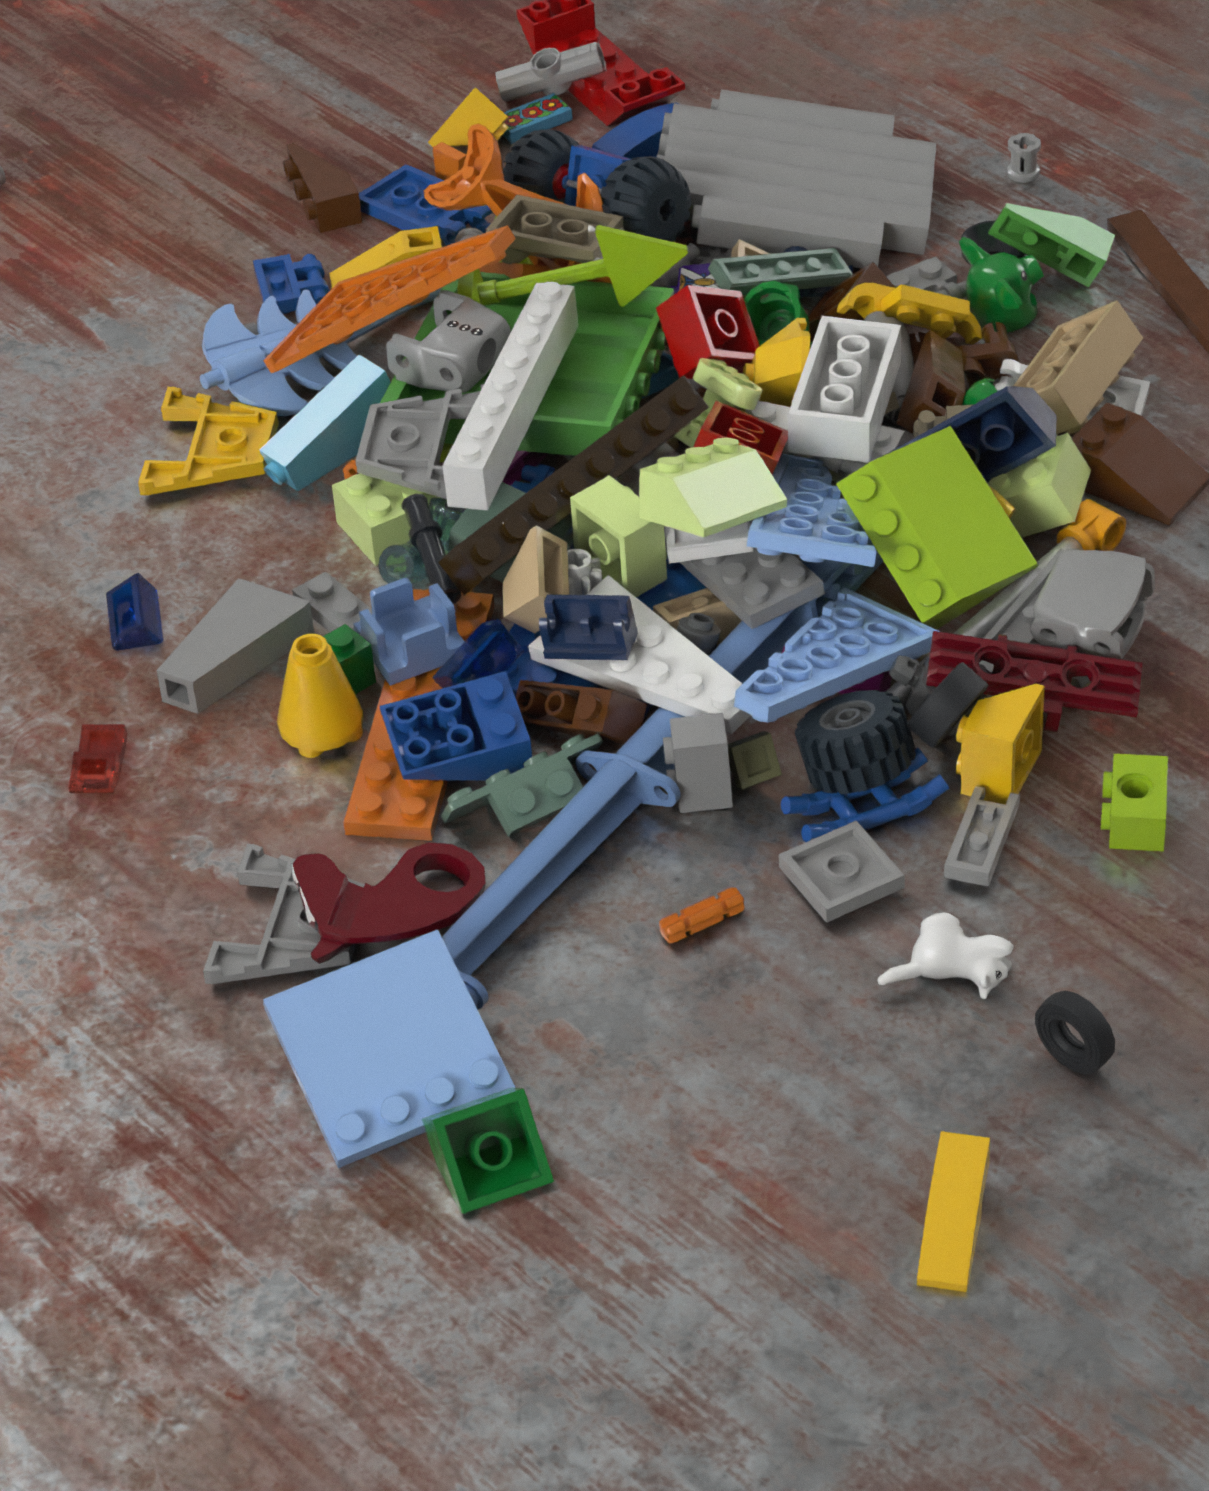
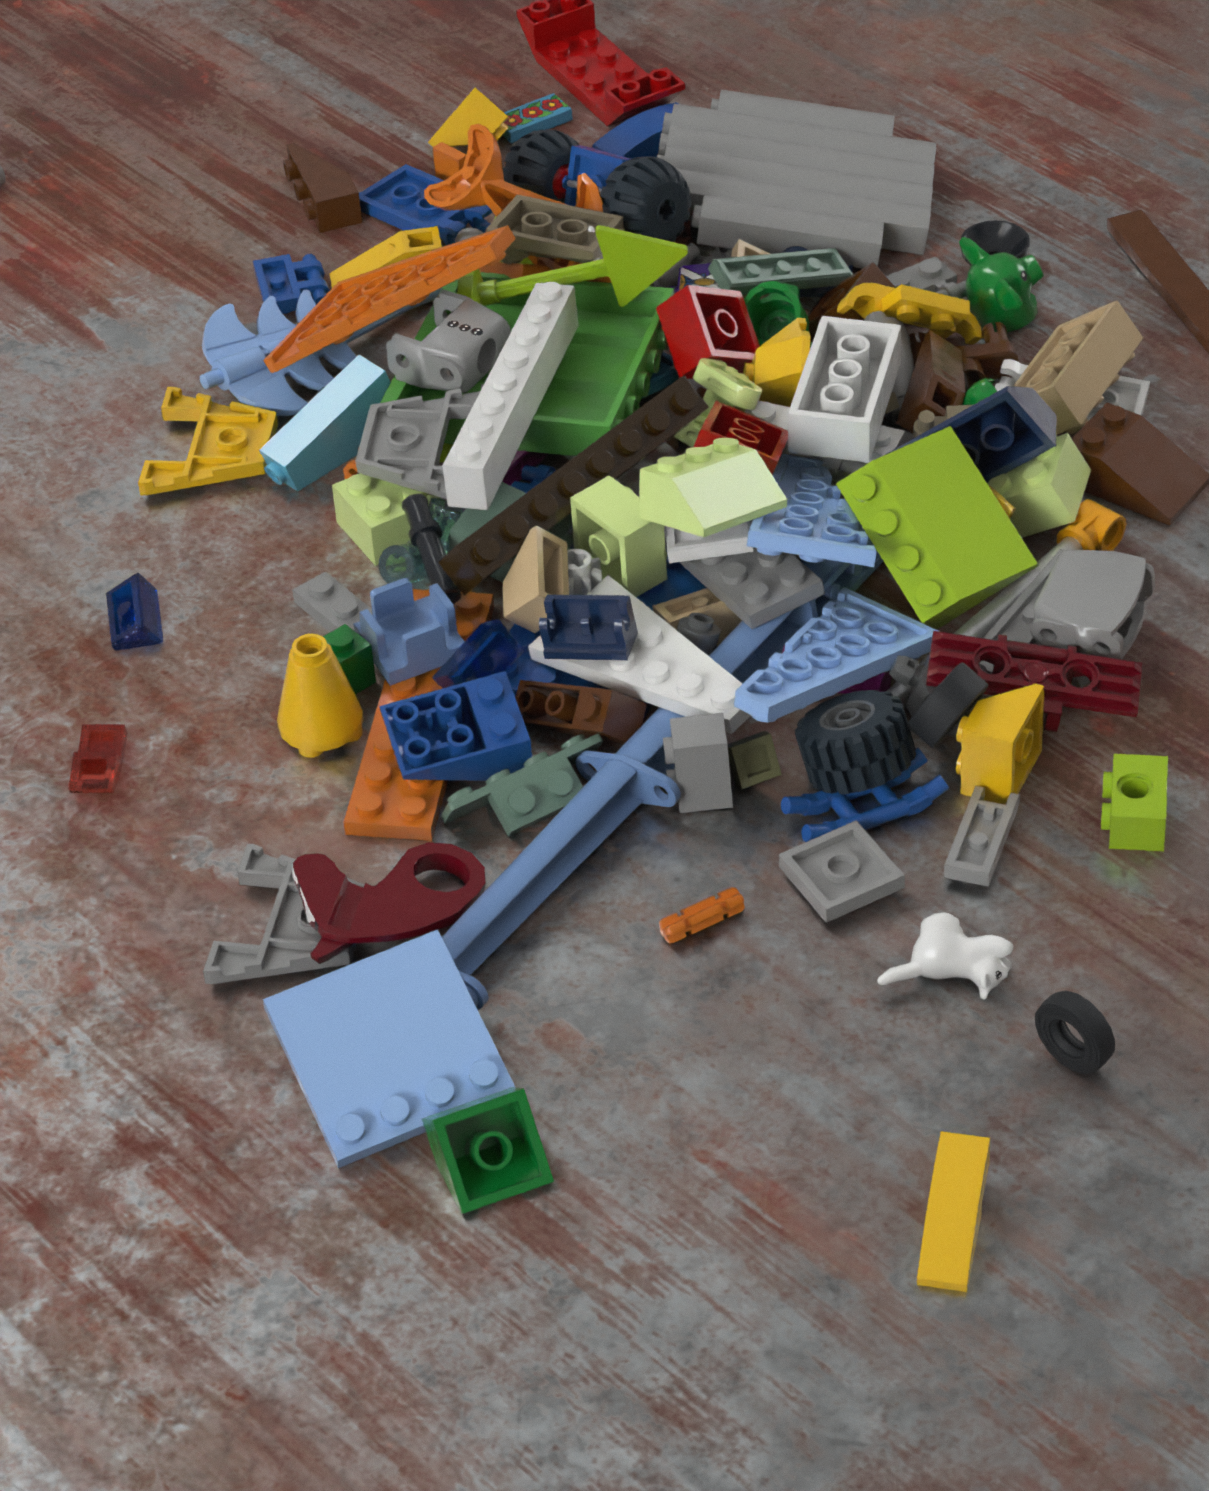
light grey slope [157,578,314,714] -> none
light grey piece [495,42,607,102] -> none
bright green slope [988,203,1115,288] -> none
light grey bush [1007,133,1041,183] -> none

